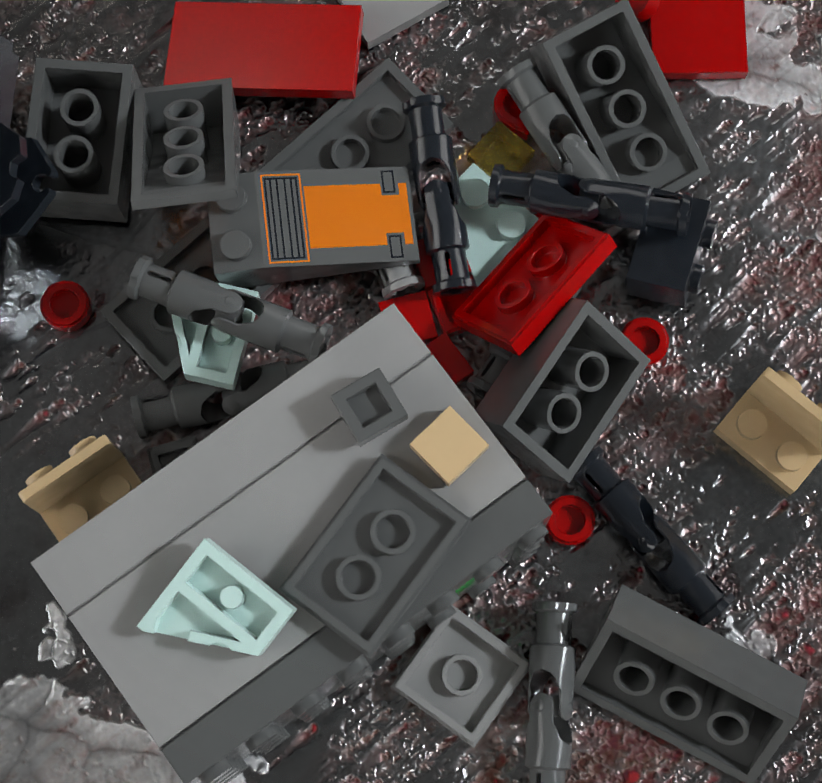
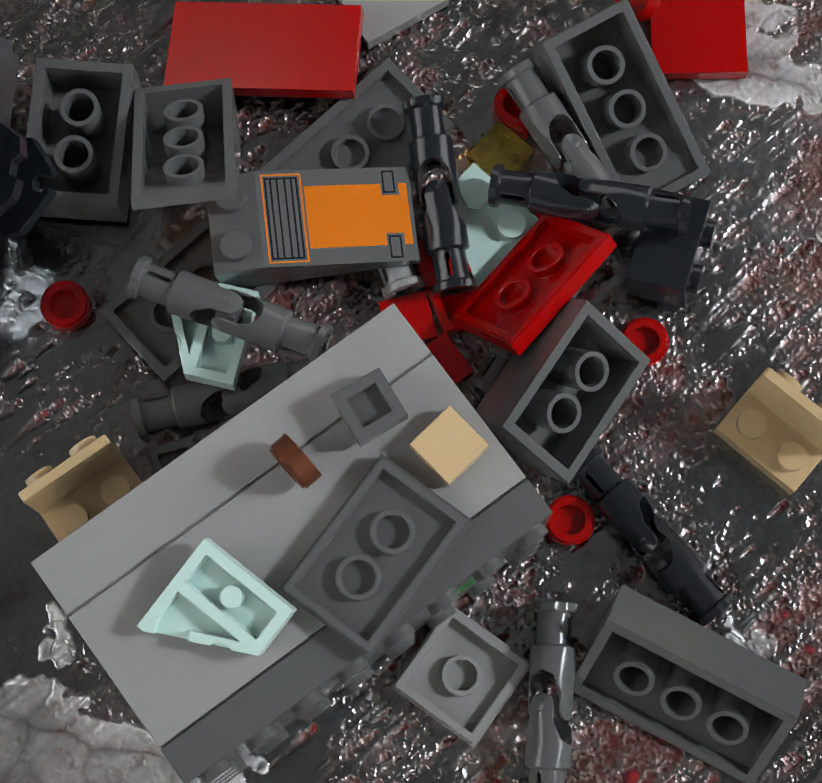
none -> copper tile [269,433,322,489]

